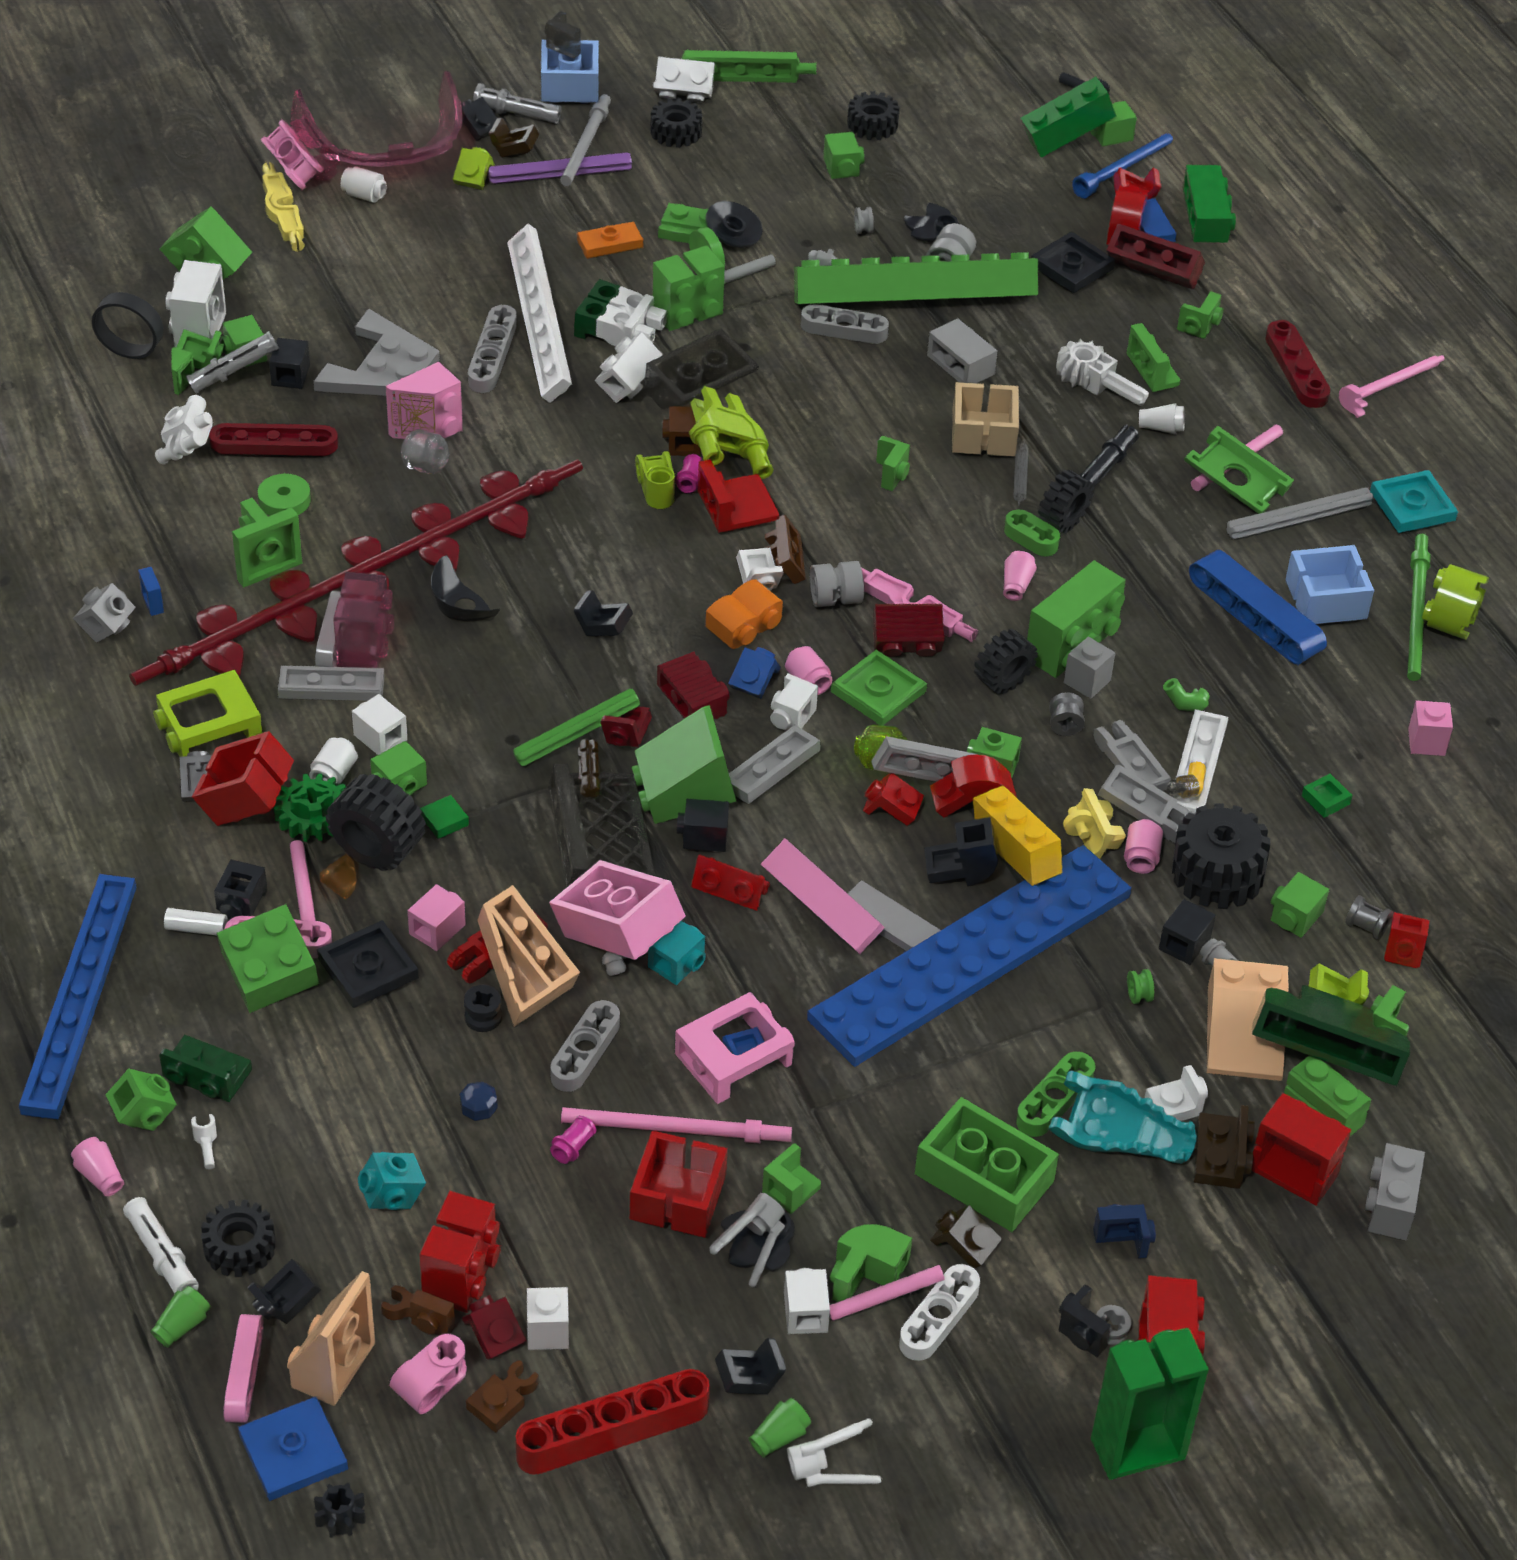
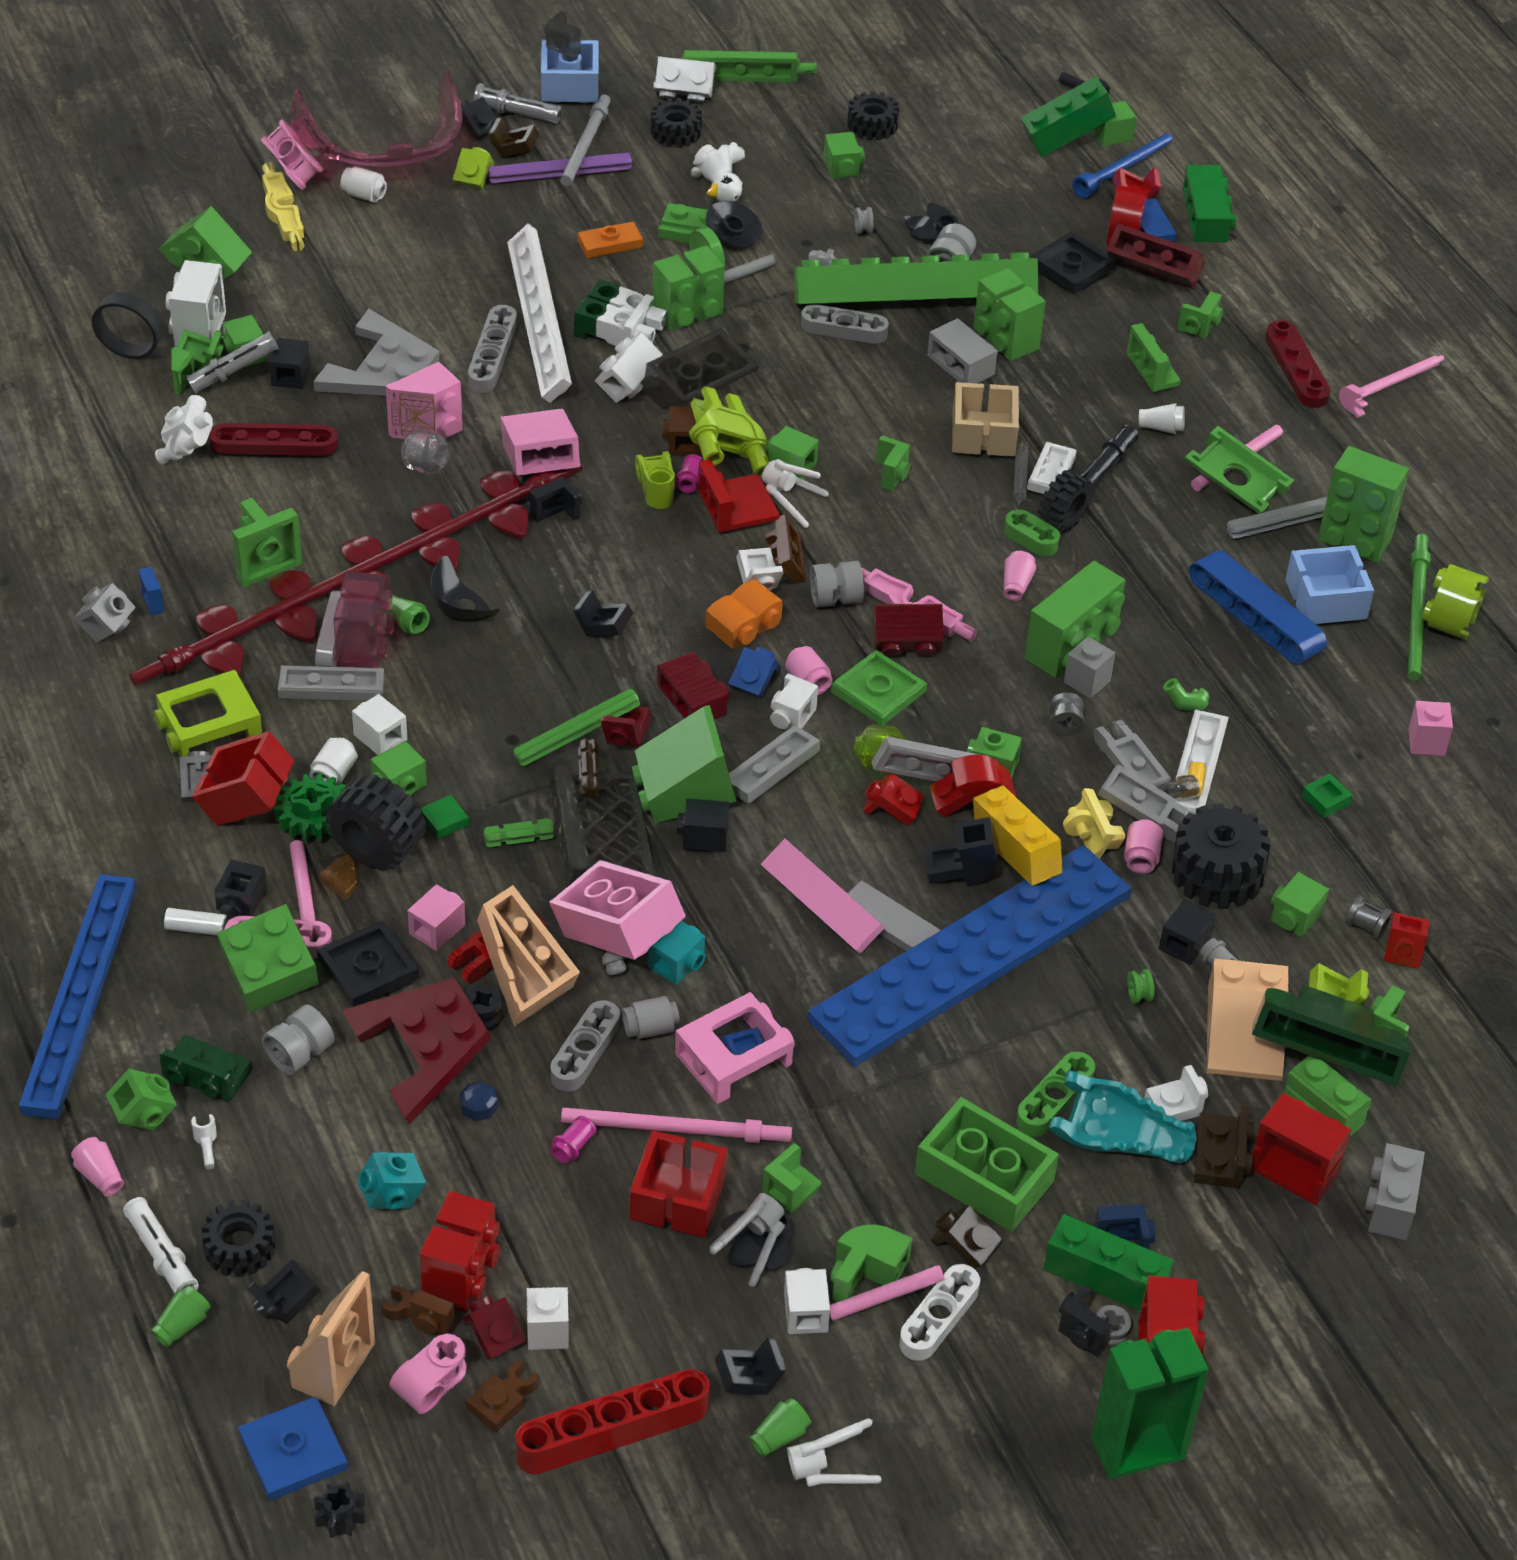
bright pink beam [224,1314,263,1423] -> none
bright green piece [258,474,311,516] -> none
red hinge [691,854,770,911] -> none
black tyre [974,629,1038,694] -> none
white gear [1056,339,1149,406] -> none
teal plate [1370,470,1458,533] -> none
none -> light grey wheel [261,1004,335,1075]
none -> dark red wing [342,978,492,1125]
none -> bright green cone [381,594,430,634]
none -> bright green axle [484,818,554,848]
none -> bright pink brick [501,408,580,475]
none -> black bracket [529,477,582,522]
none -> light grey brick [622,996,679,1040]
none -> white animal [691,142,745,202]
none -> white plant [762,459,829,528]
none -> bright green brick [766,426,819,479]
none -> bright green piece [974,268,1046,361]
none -> white plate [1027,442,1076,494]
none -> green brick [1043,1214,1174,1311]
none -> bright green brick [1318,446,1410,563]

